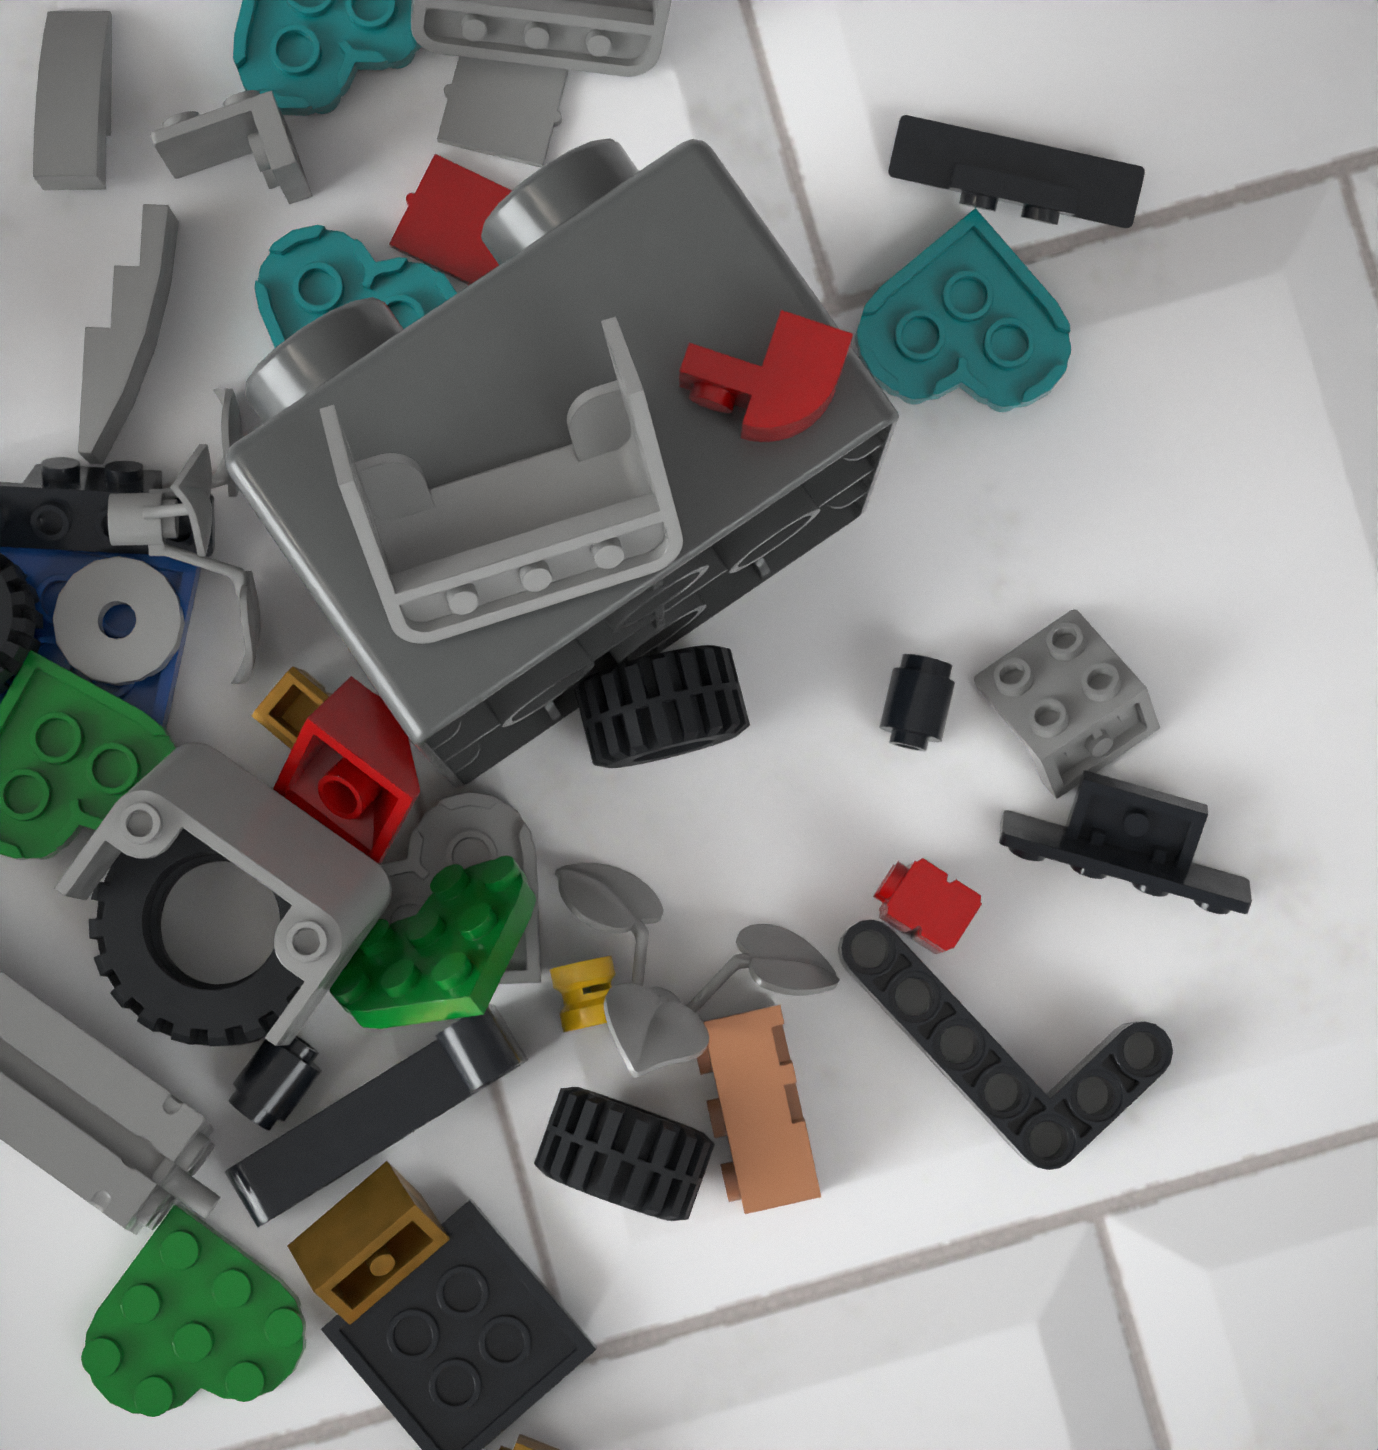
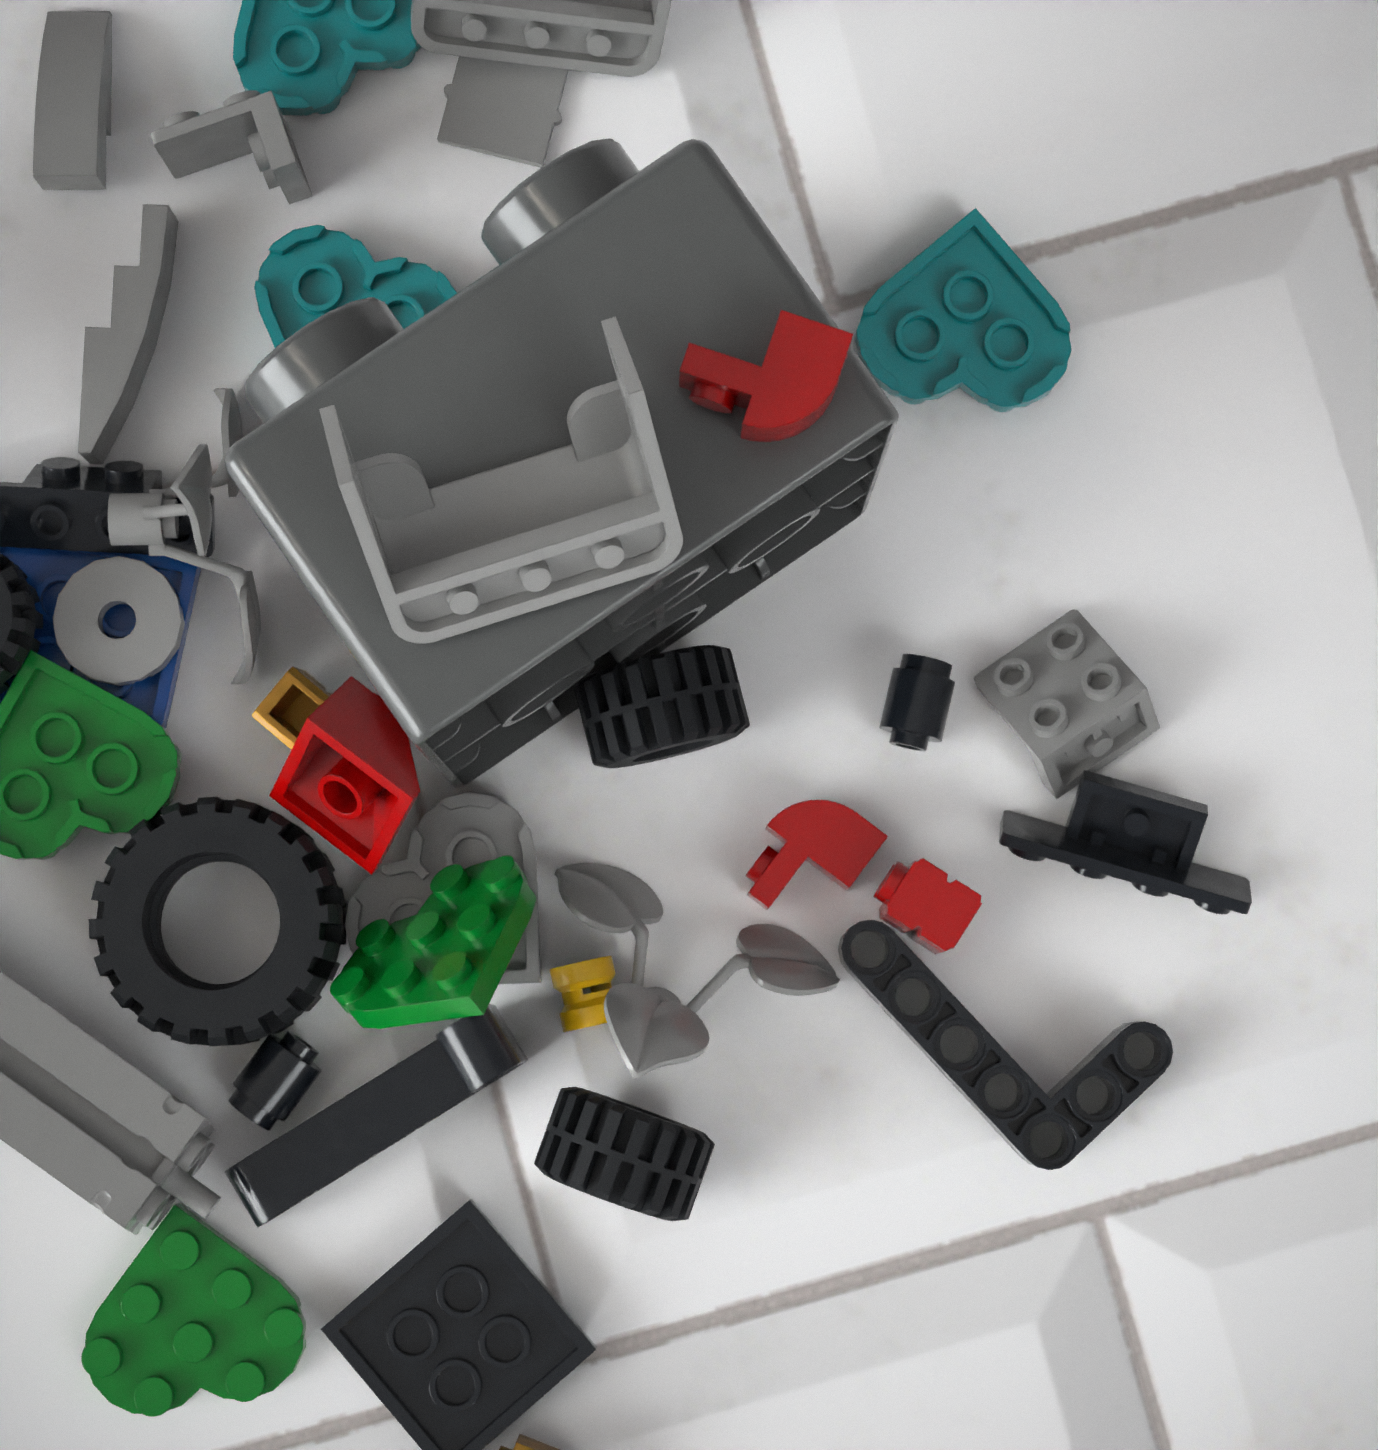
light grey windscreen [54,742,392,1046] -> none
pearl gold brick [287,1161,450,1325] -> none
red piece [389,154,512,285] -> none
nougat wedge [697,1005,821,1214] -> none
black bracket [888,115,1145,229] -> none
none -> red brick [745,800,888,910]

